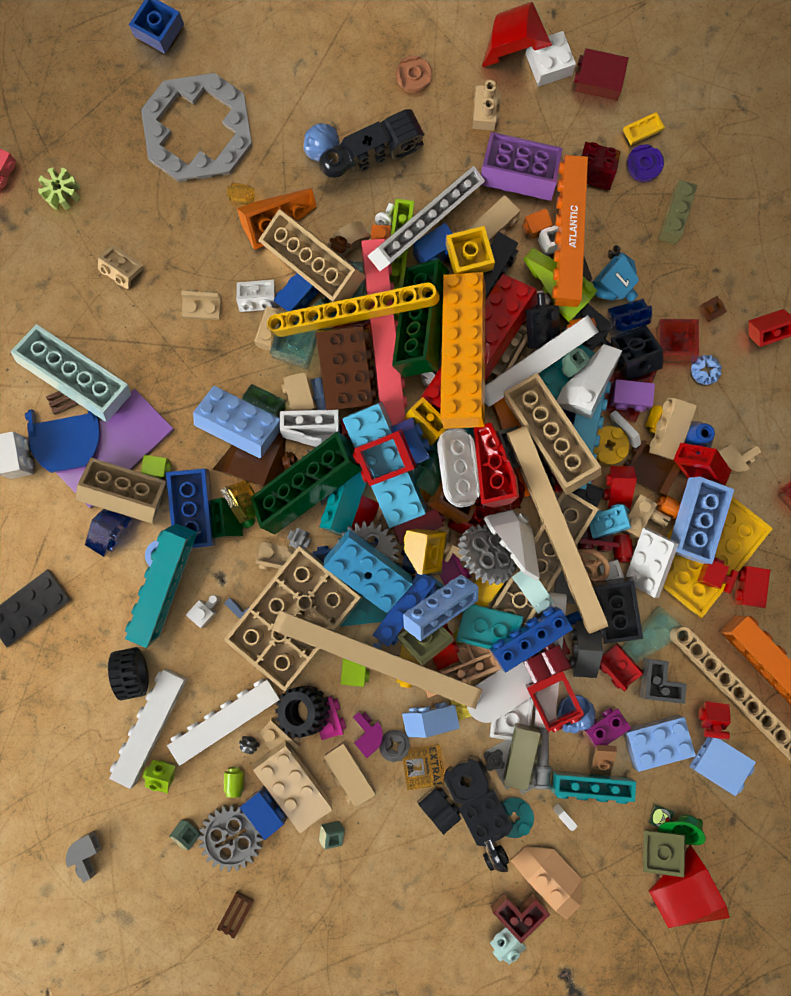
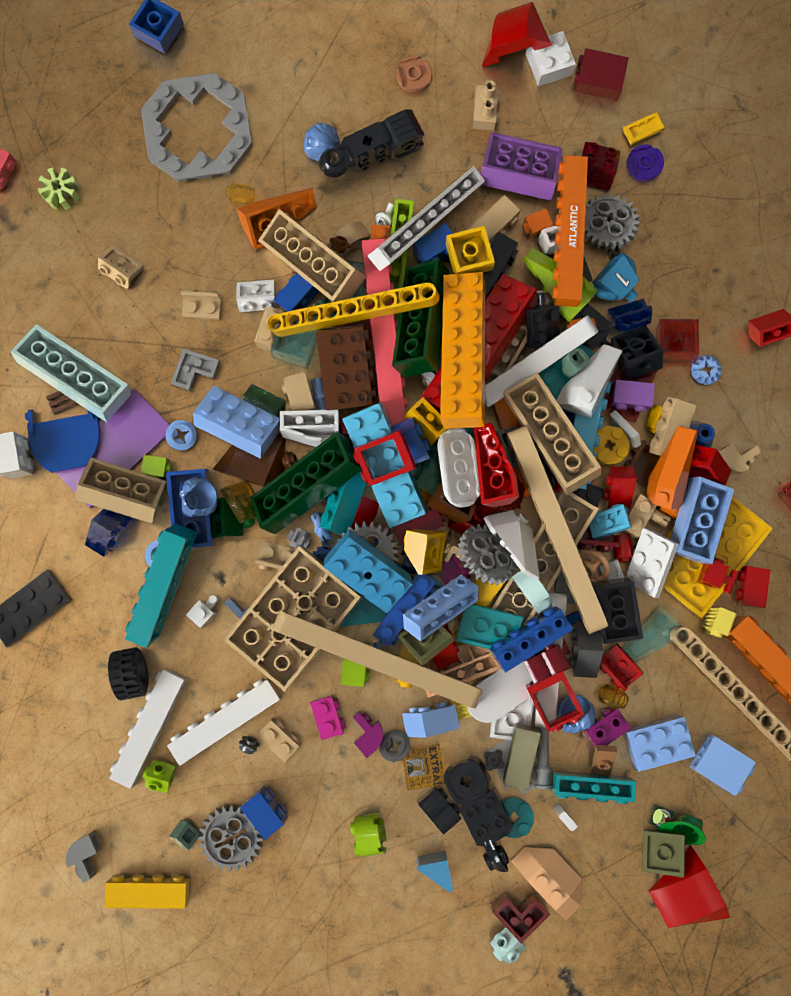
reddish brown tile [217,892,254,939] -> none
lime brick [224,767,244,798] -> none
tan brick [253,740,332,833] -> none
black tyre [275,685,330,738] -> none
sand green slope [319,821,345,850] -> none
tan brick [323,741,376,808] -> none
dark grey brick [640,658,687,704] -> none
olive brick [658,180,698,245] -> none
red brick [698,701,731,740] -> none
reddish brown tile [699,296,727,322] -> none
none -> yellow brick [104,875,190,909]
none -> light blue gear [165,420,197,450]
none -> light grey plate [171,348,220,391]
none -> medium blue hair [180,477,218,517]
none -> light blue pin [311,512,334,547]
none -> lime brick [350,812,387,857]
none -> dark azure slope [416,851,453,893]
none -> light grey gear [585,193,640,251]
none -> clear yellow brick [598,684,629,709]
none -> orange wedge [646,426,698,510]
none -> light yellow brick [700,607,737,638]

